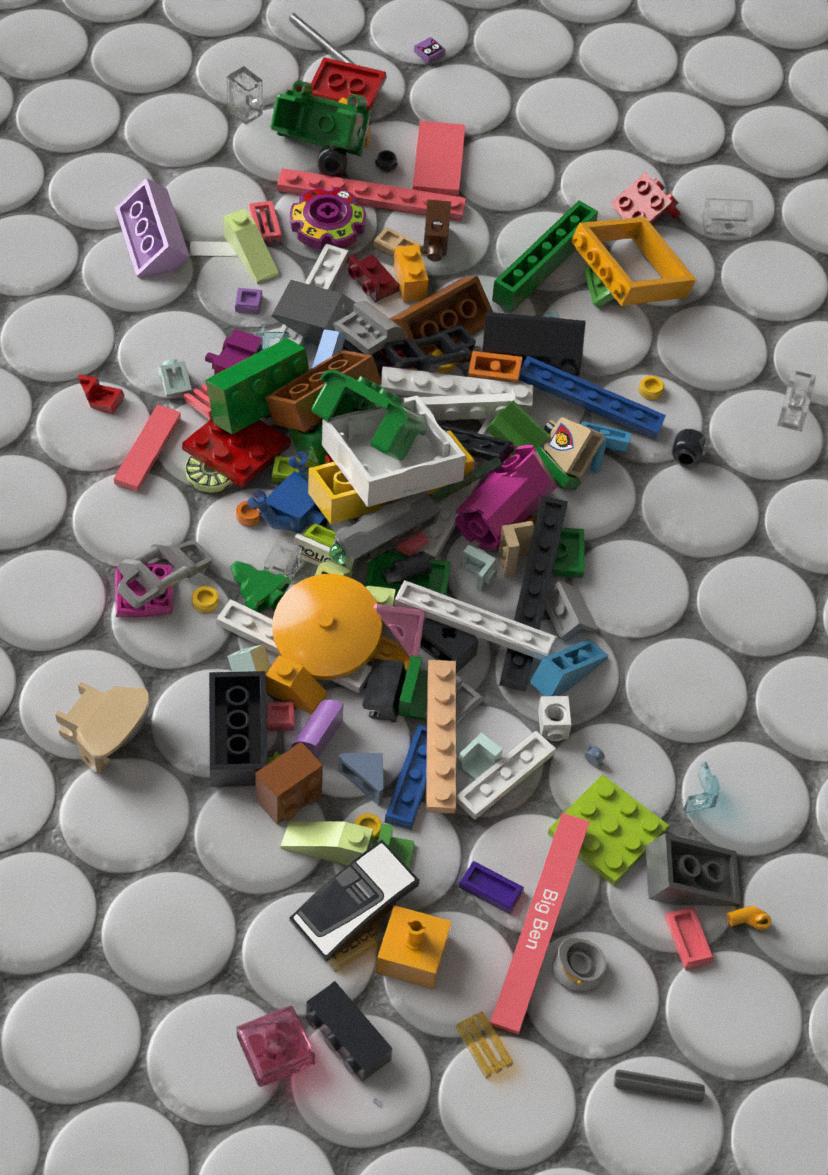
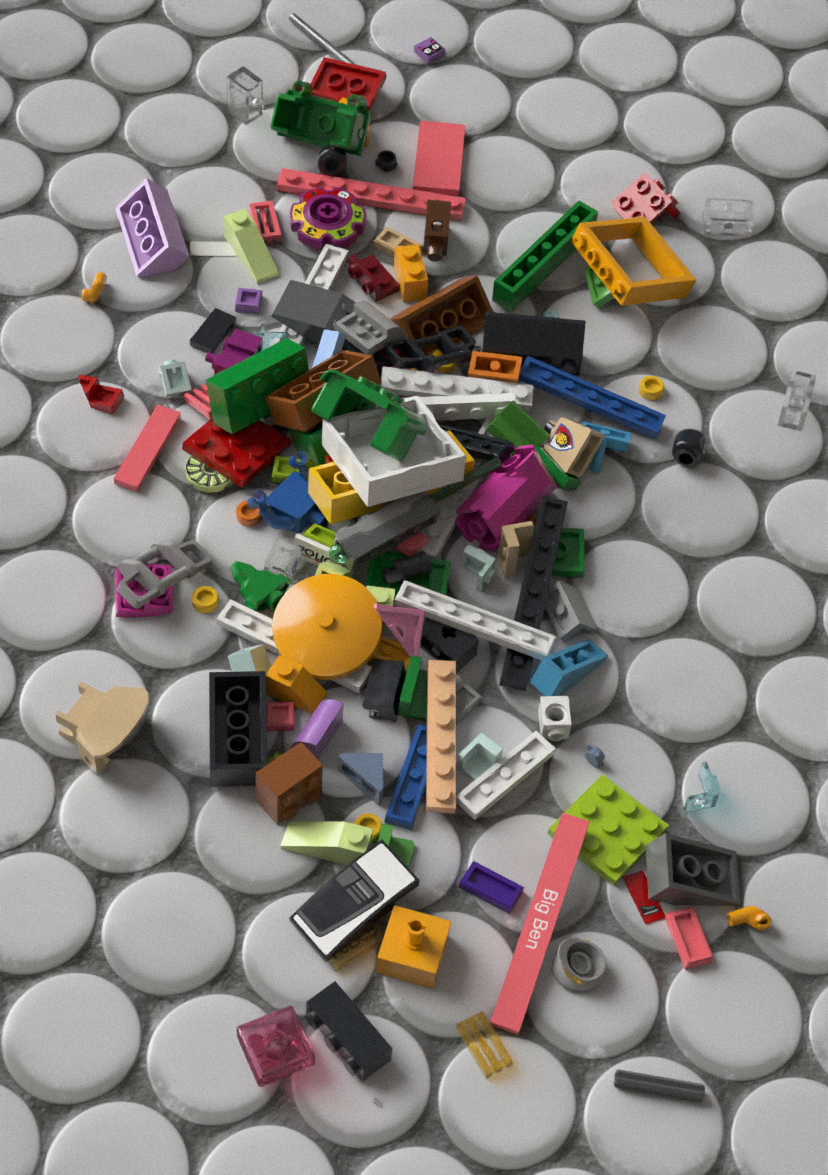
none -> light orange arm [82,272,107,304]
none -> black tile [190,308,237,353]
none -> red sticker [623,871,665,924]

